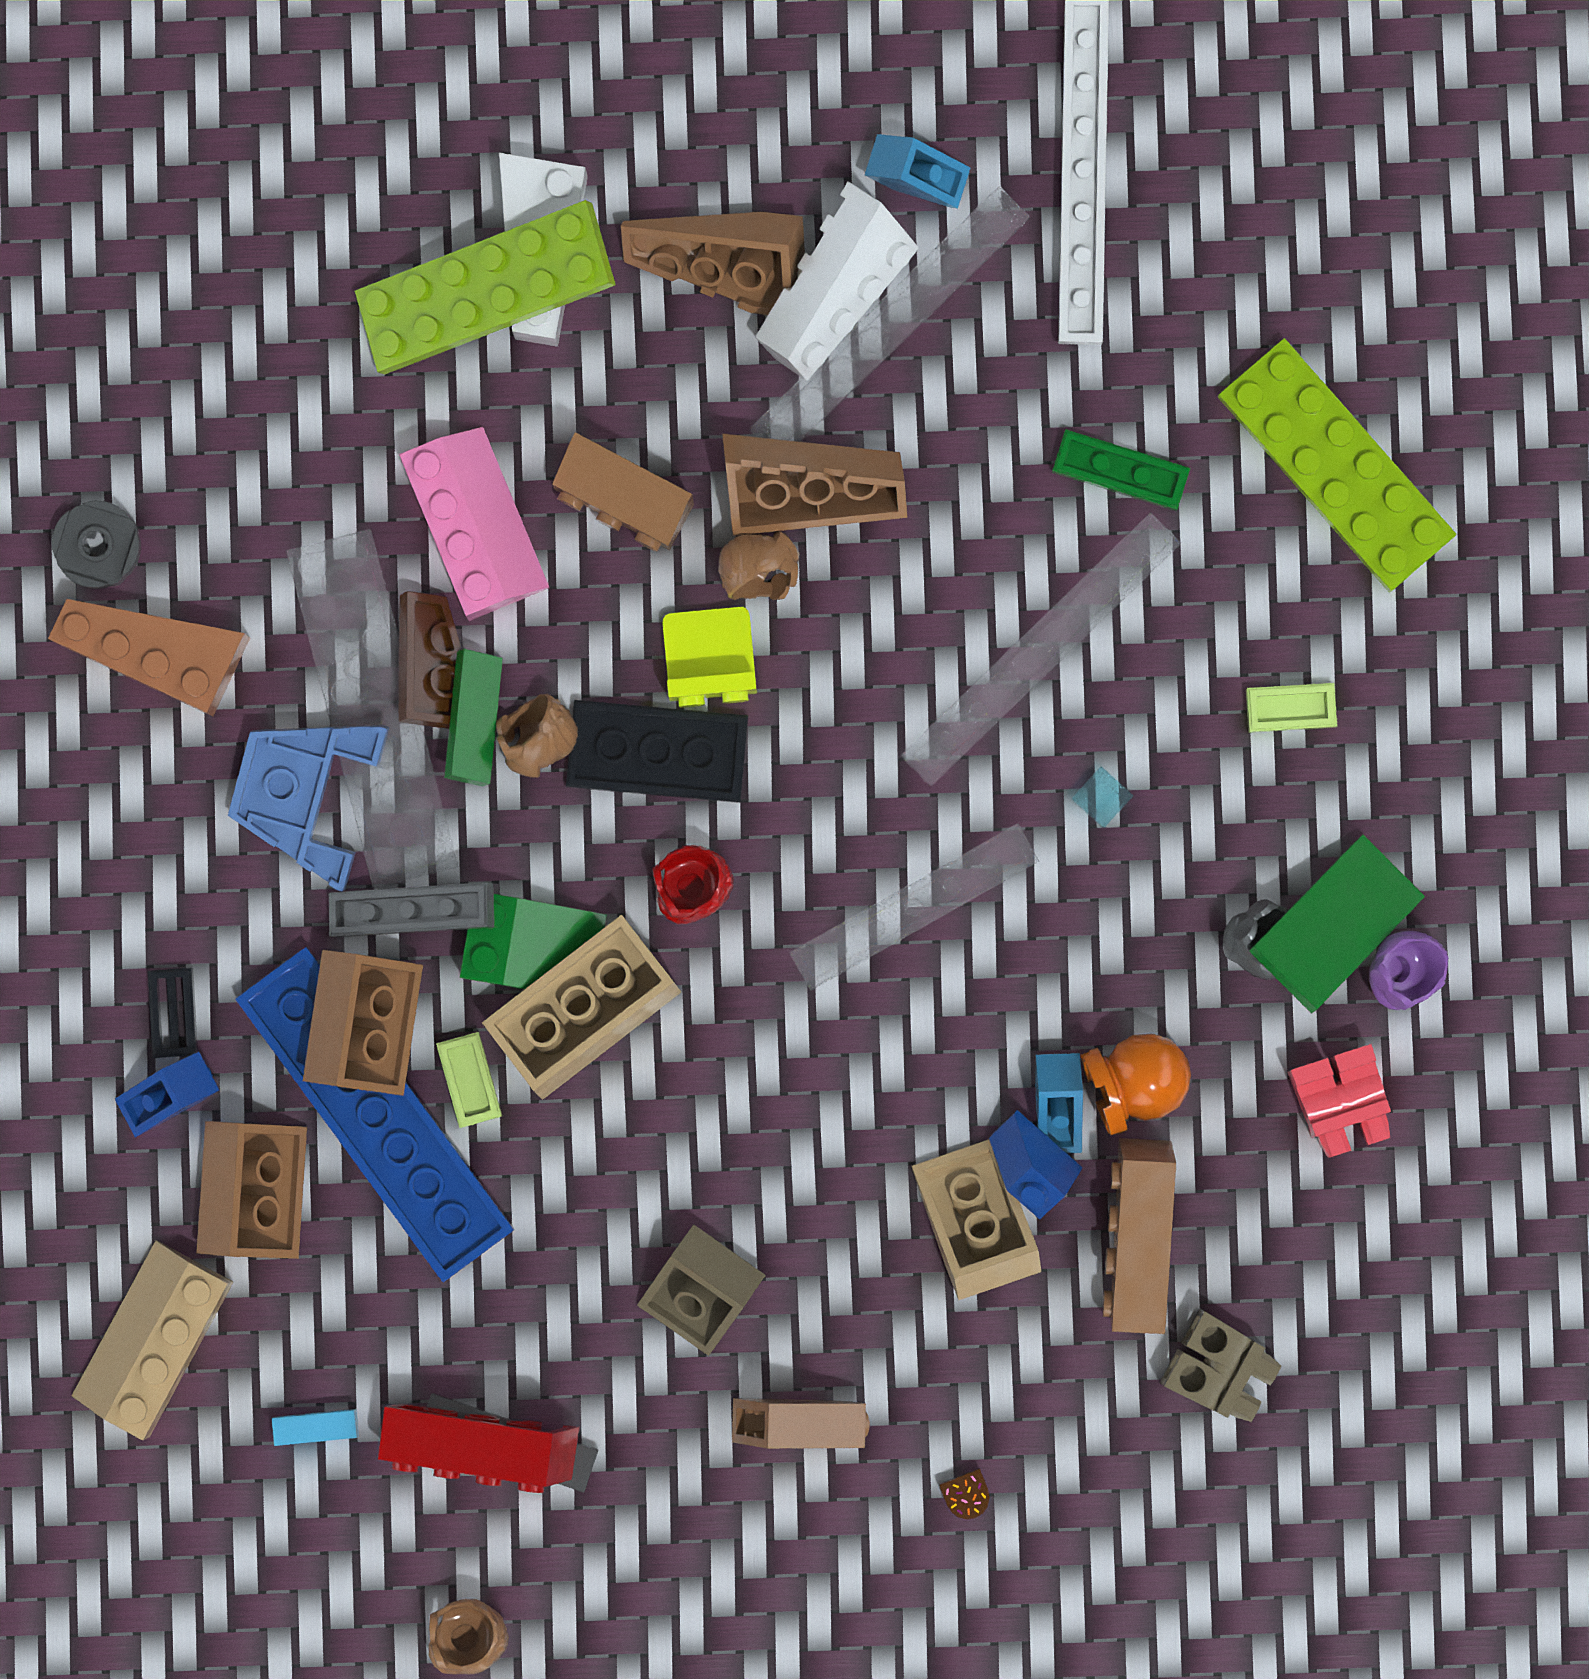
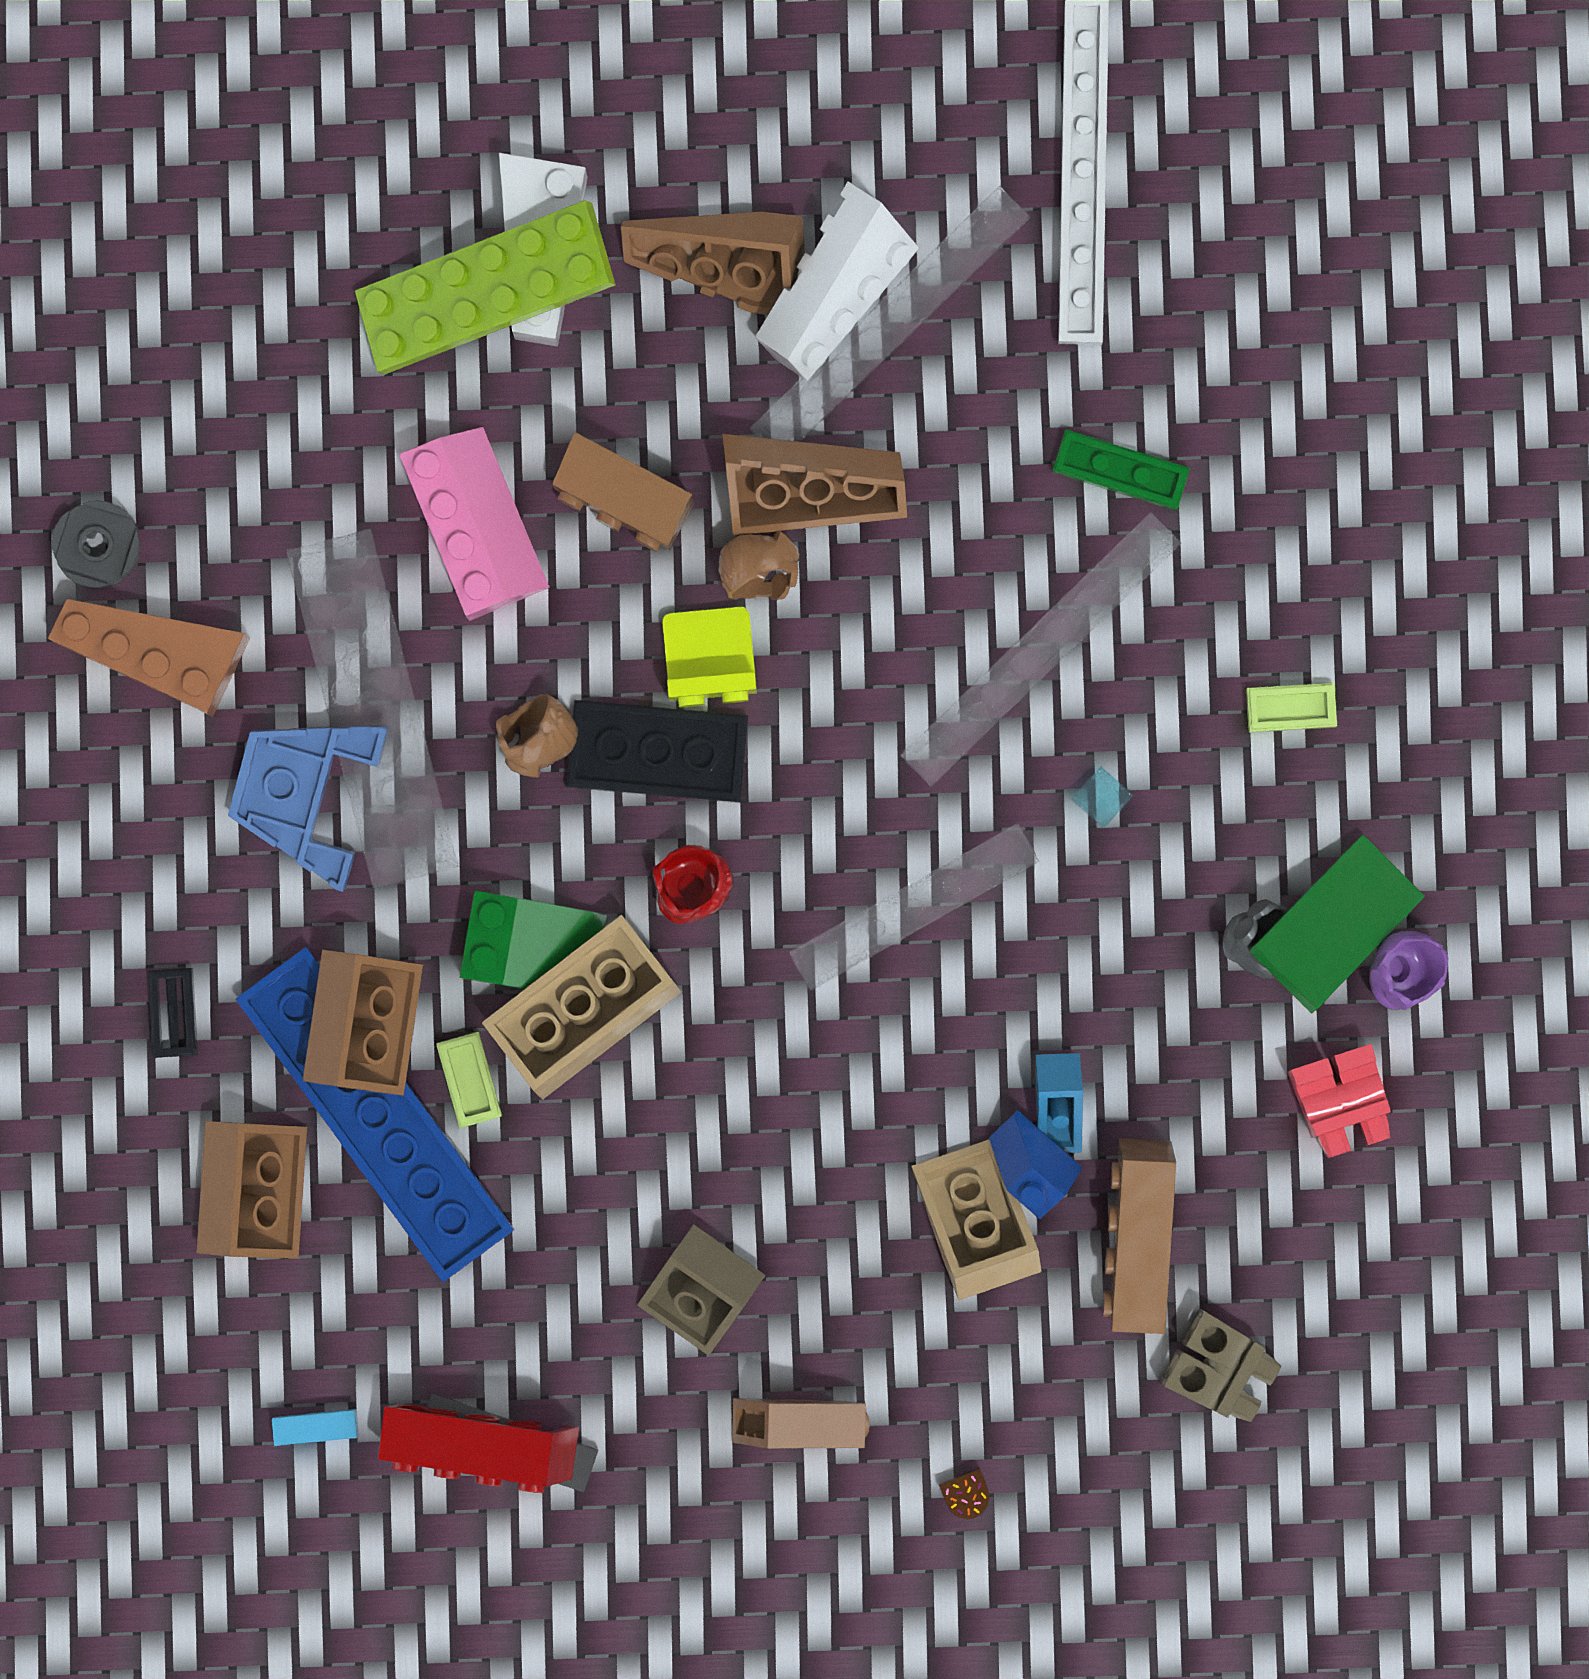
tan slope [72,1240,234,1440] -> none
blue slope [115,1052,219,1137] -> none
dark grey tile [329,882,494,937] -> none
reddish brown wing [398,591,461,729] -> none
medium nougat hair [429,1599,509,1675] -> none
green tile [444,649,503,787] -> none
dark azure slope [865,134,970,209] -> none
orange tile [1080,1033,1191,1135] -> none
lime plate [1218,338,1457,593] -> none

